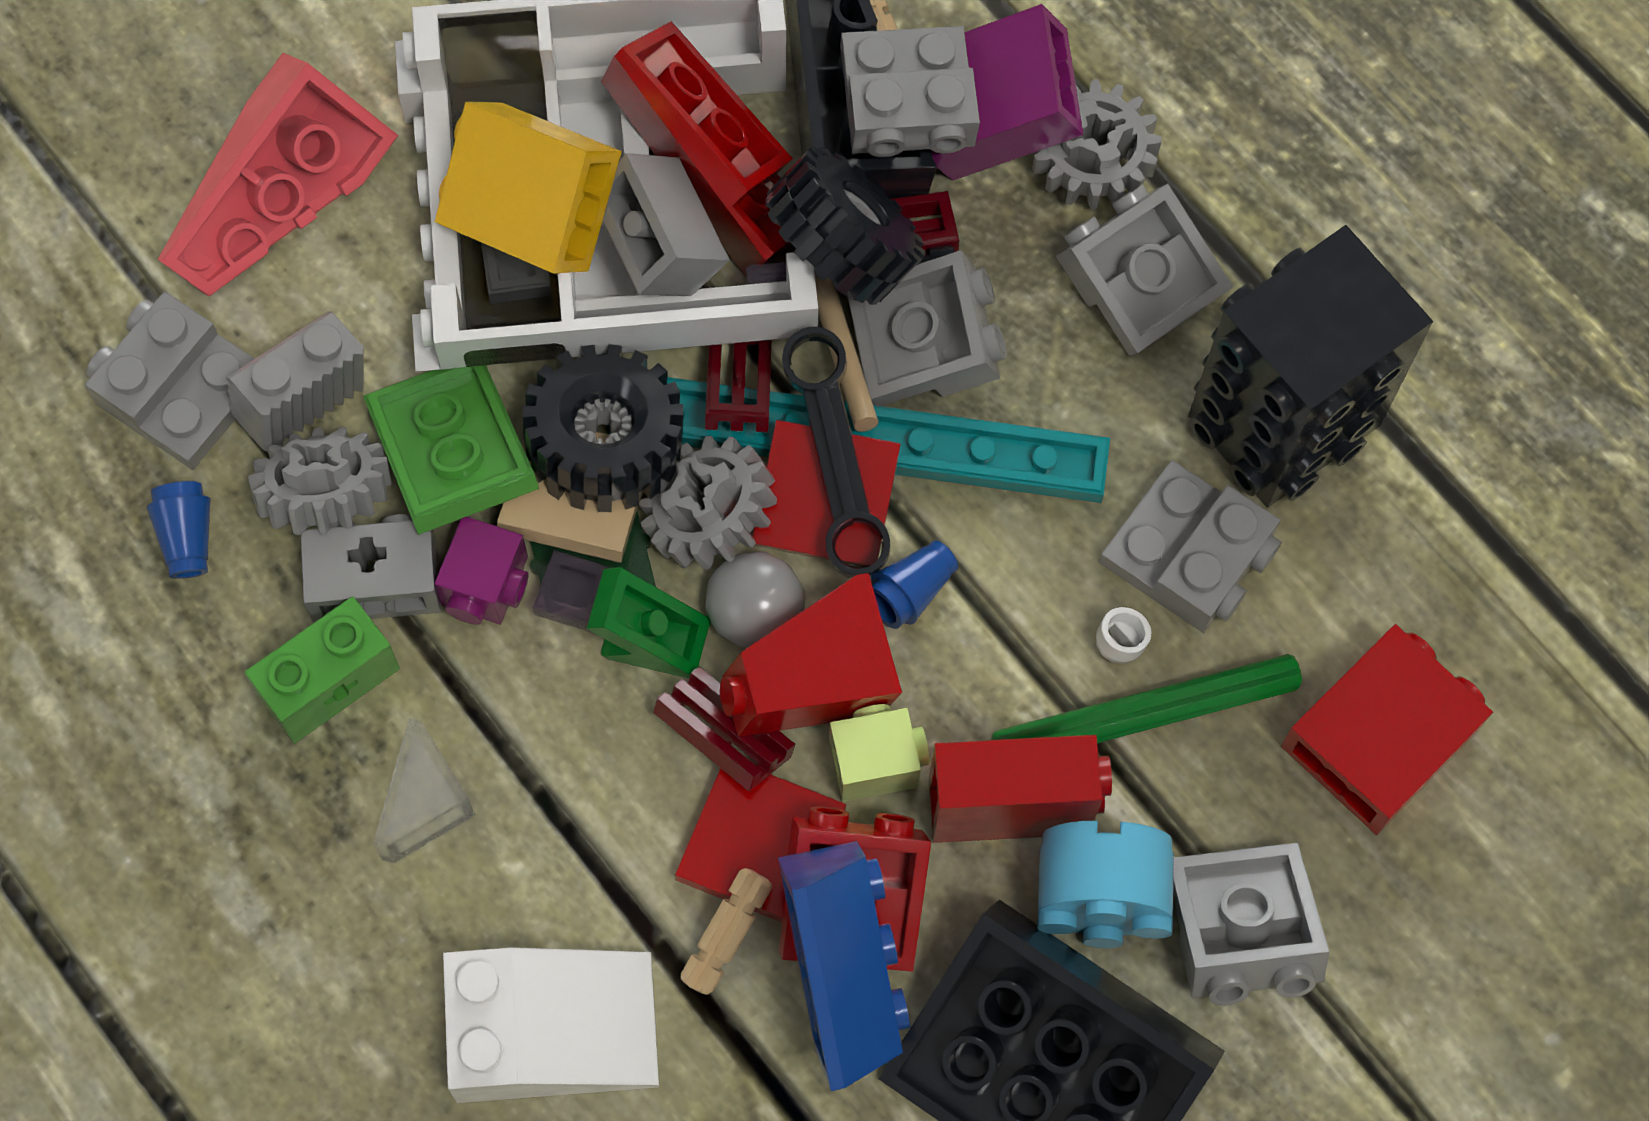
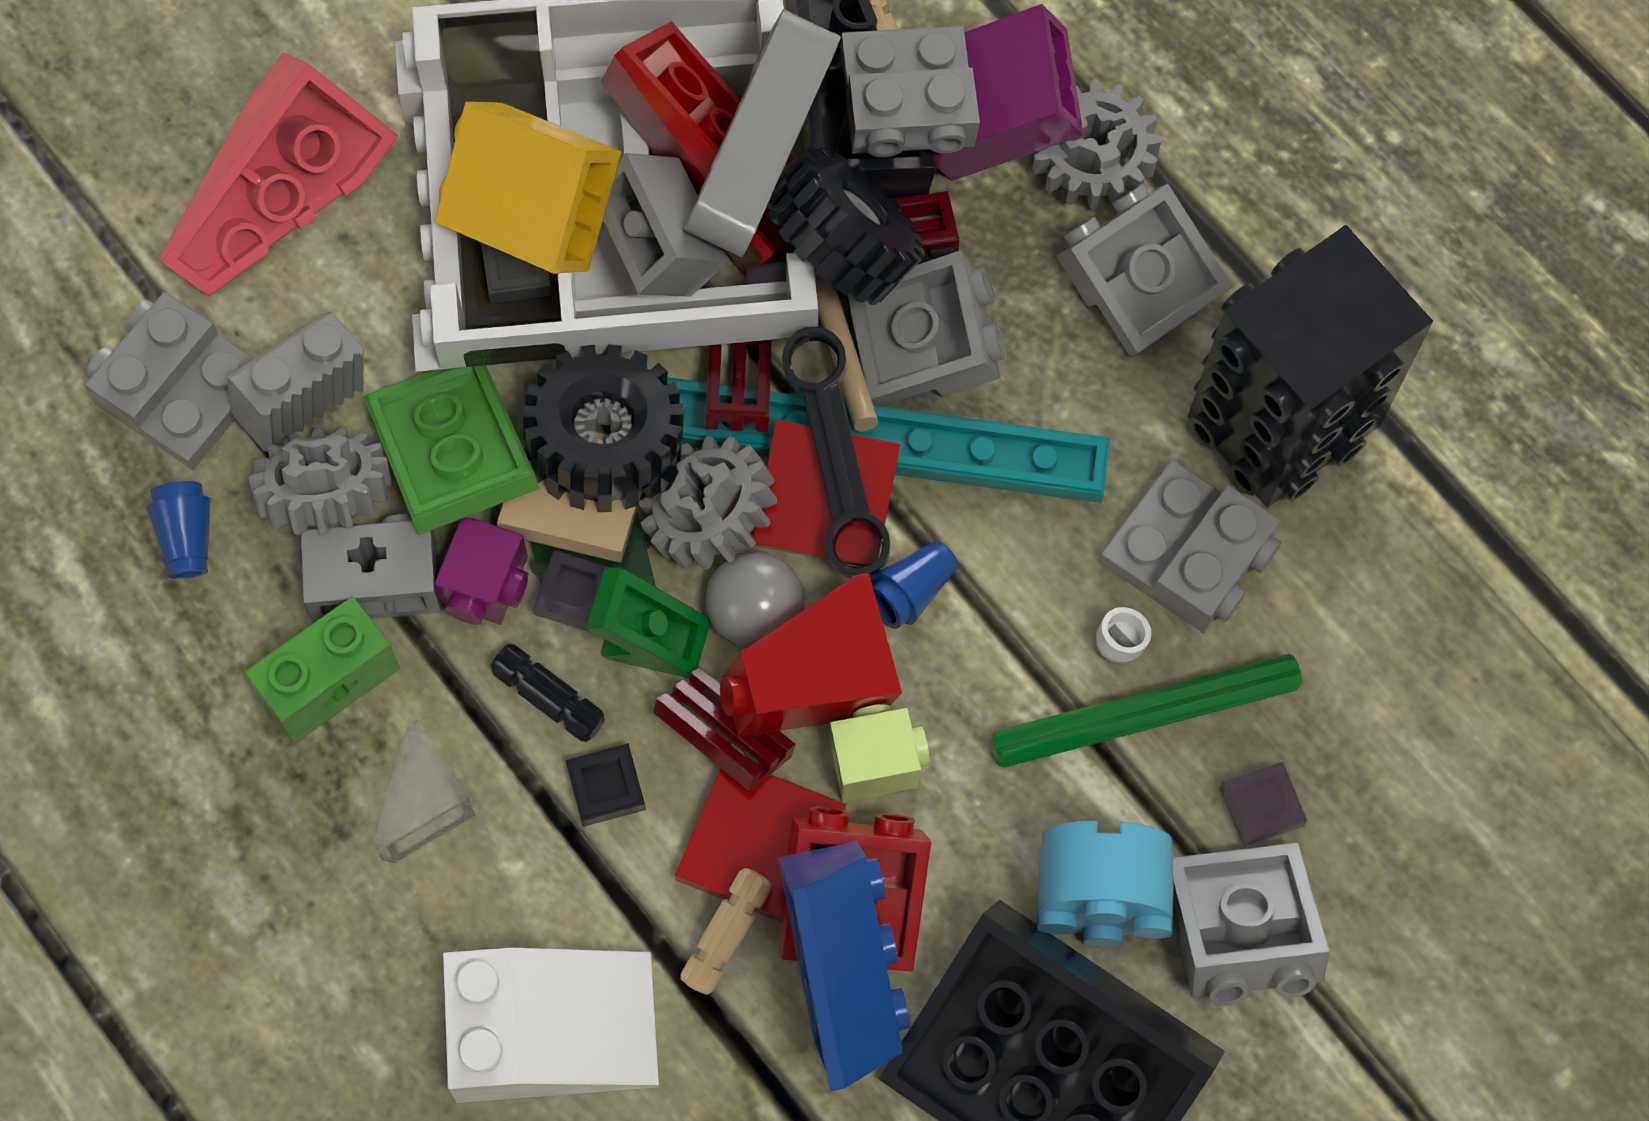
red brick [928,735,1112,843] -> none
red brick [1280,623,1493,836] -> none
none -> black axle [491,644,605,742]
none -> black tile [565,743,646,827]
none -> light grey beam [684,9,841,257]
none -> tile [1219,761,1307,847]

